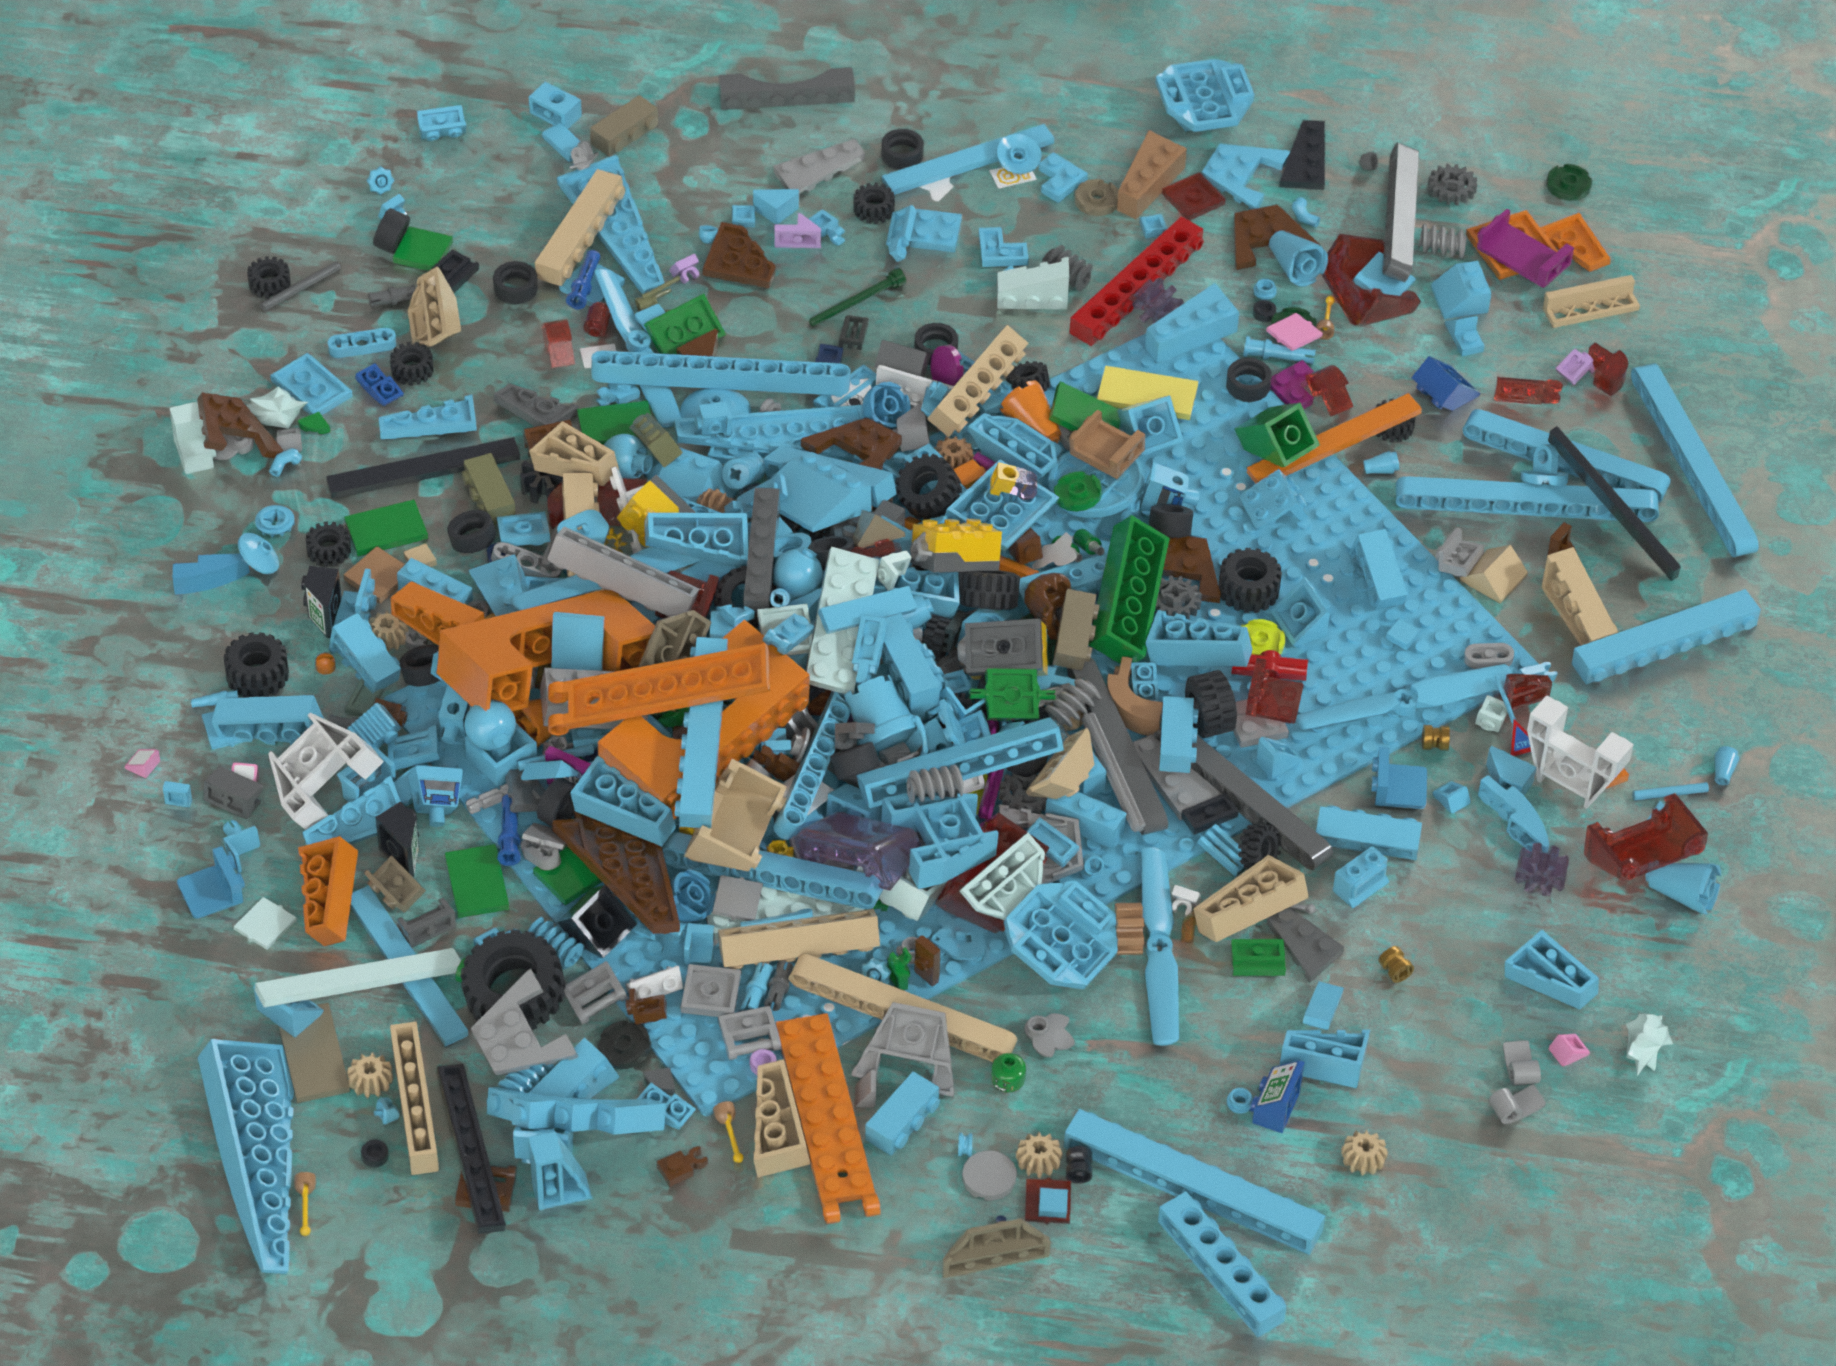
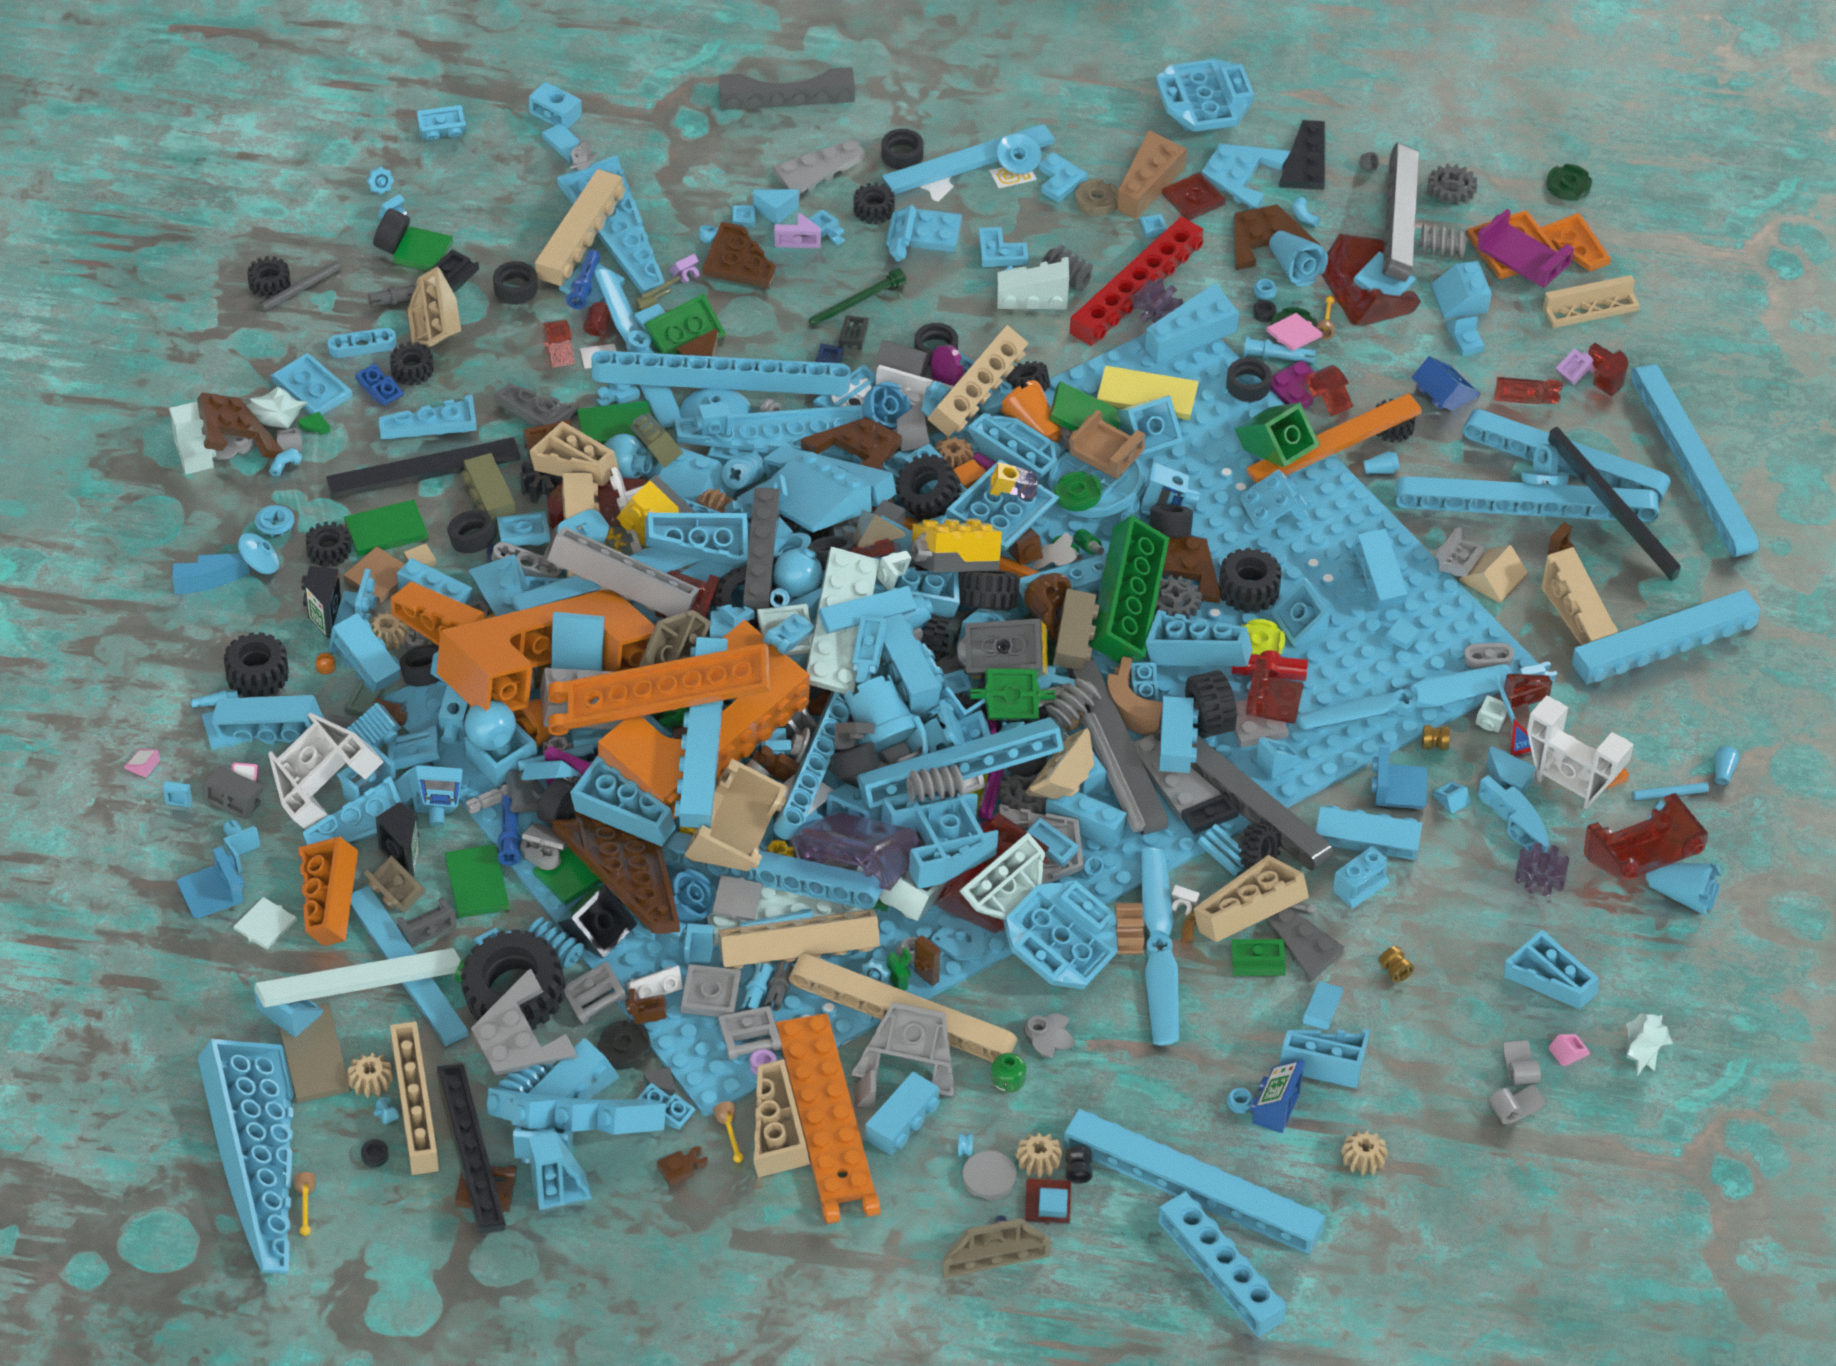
dark tan brick [590,95,658,157] -> none

